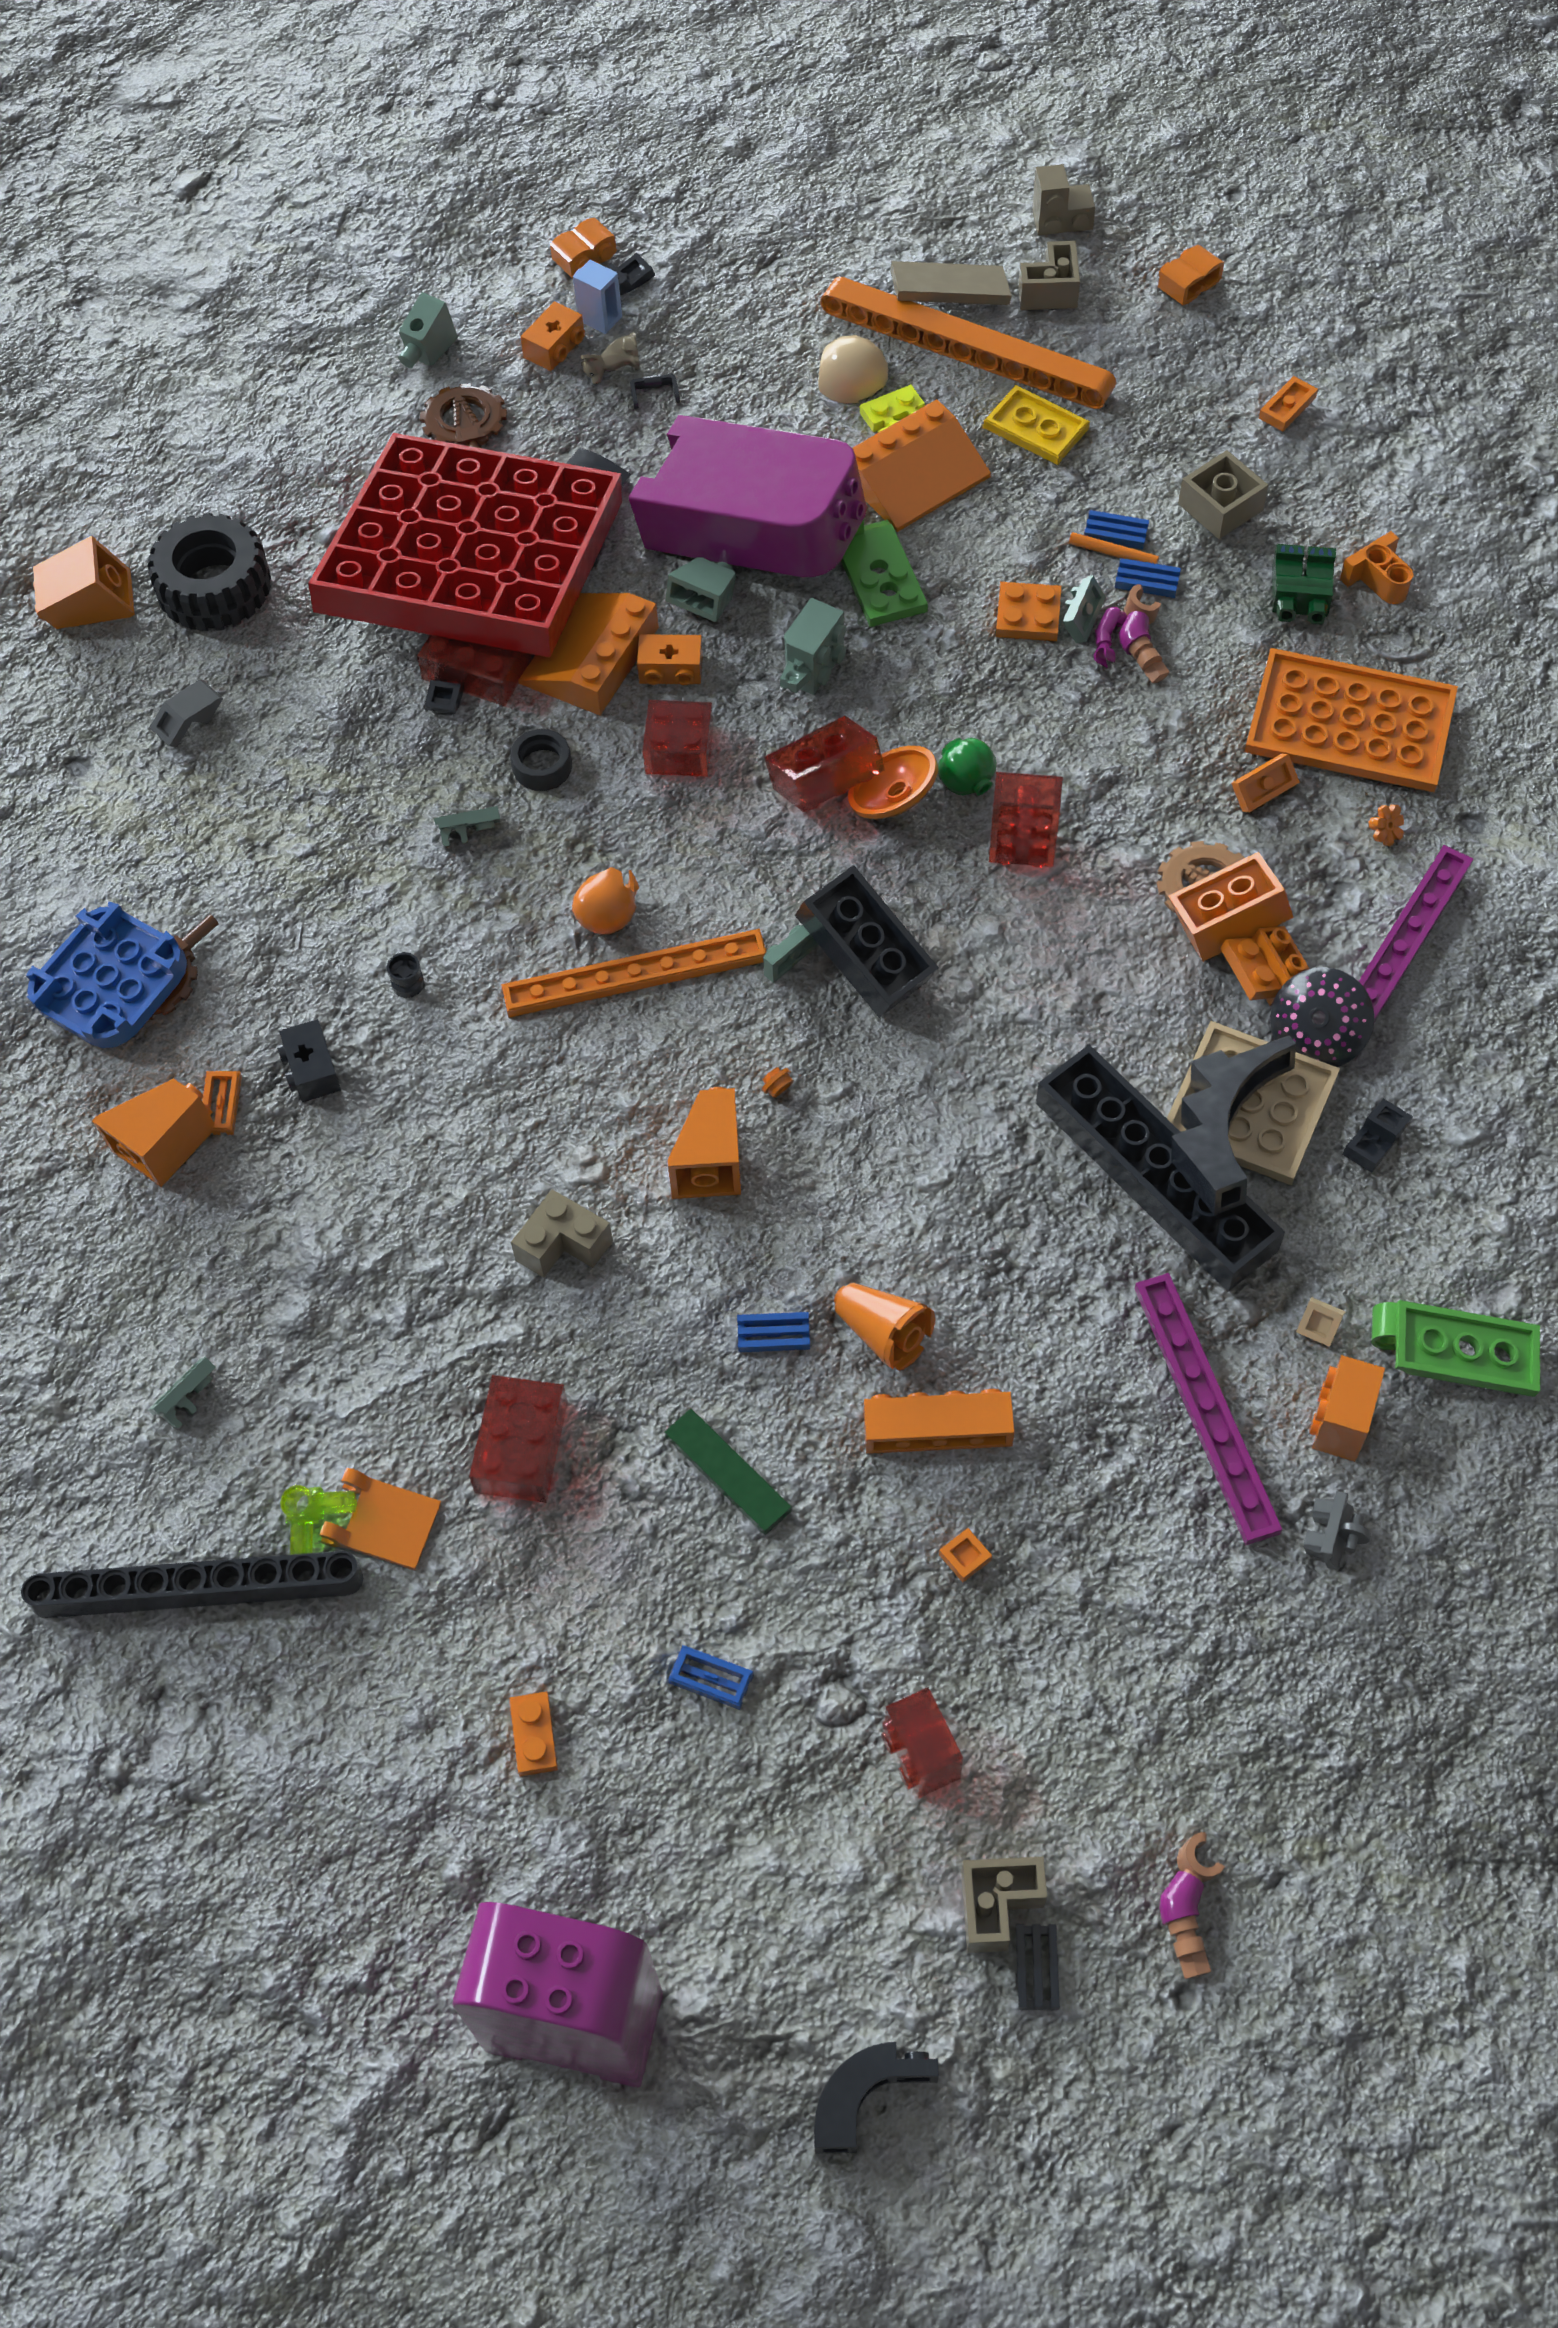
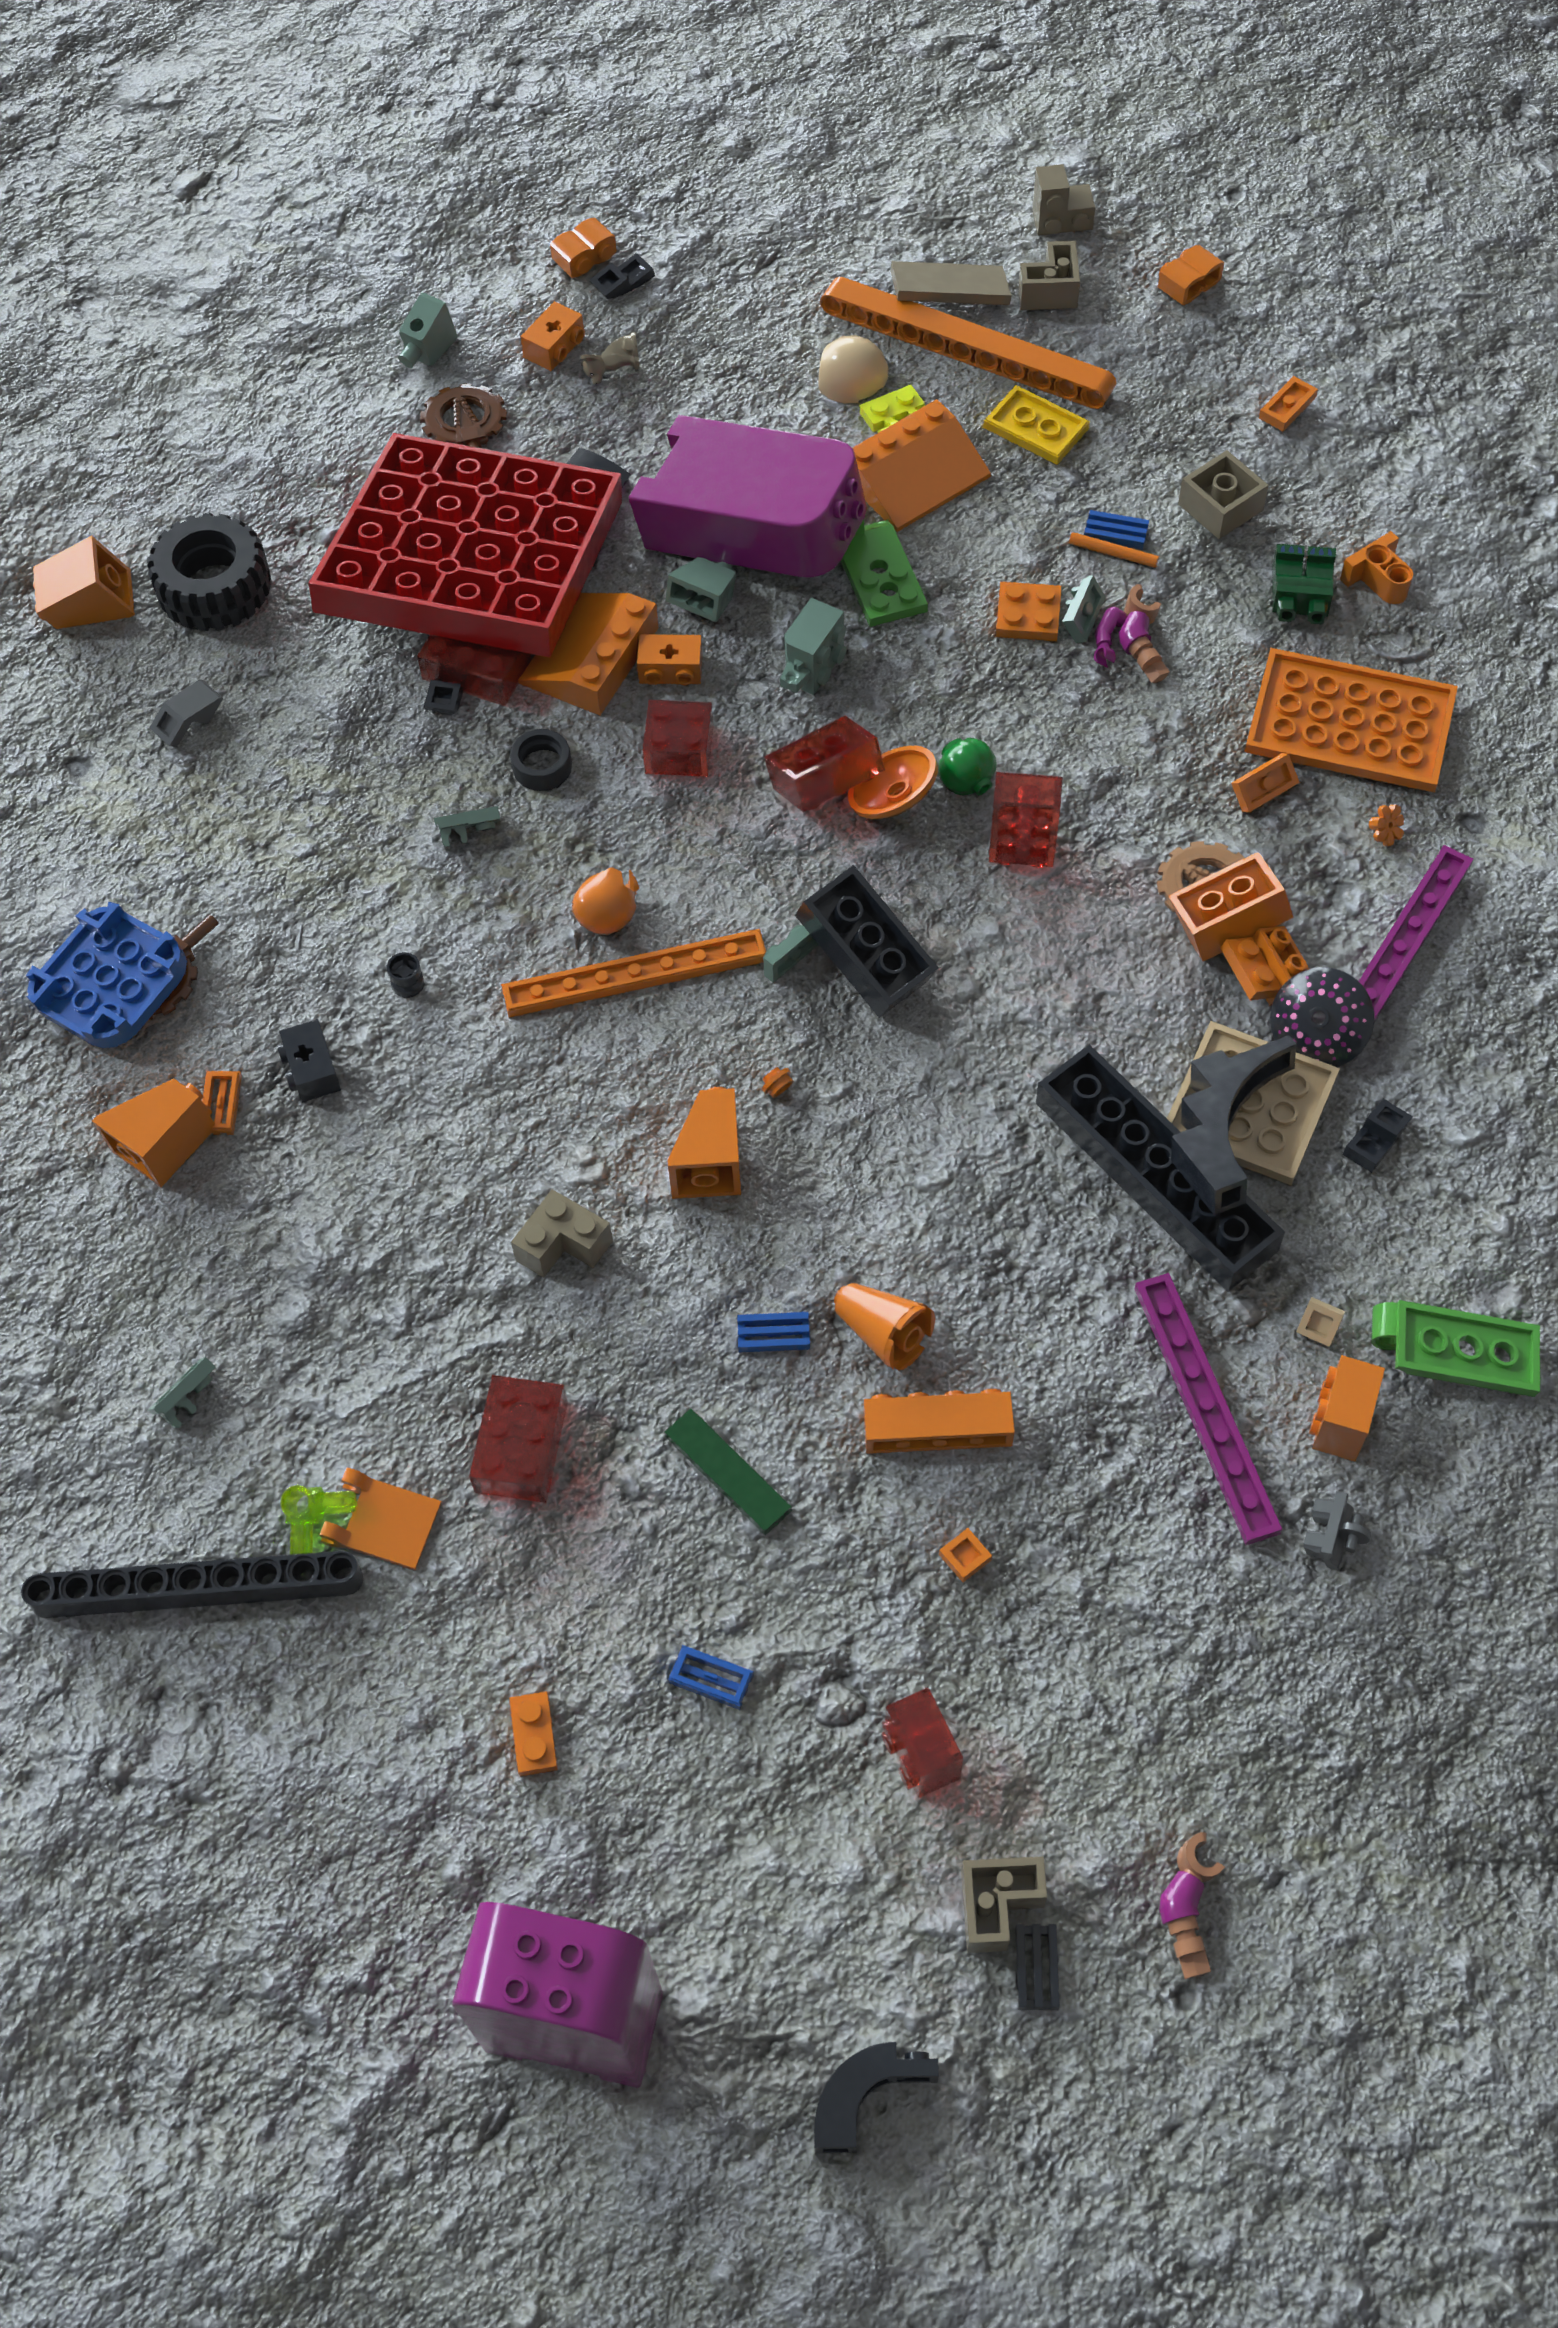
light blue brick [573,260,622,334] -> none
black piece [630,374,680,409] -> none
blue tile [1115,558,1181,598] -> none

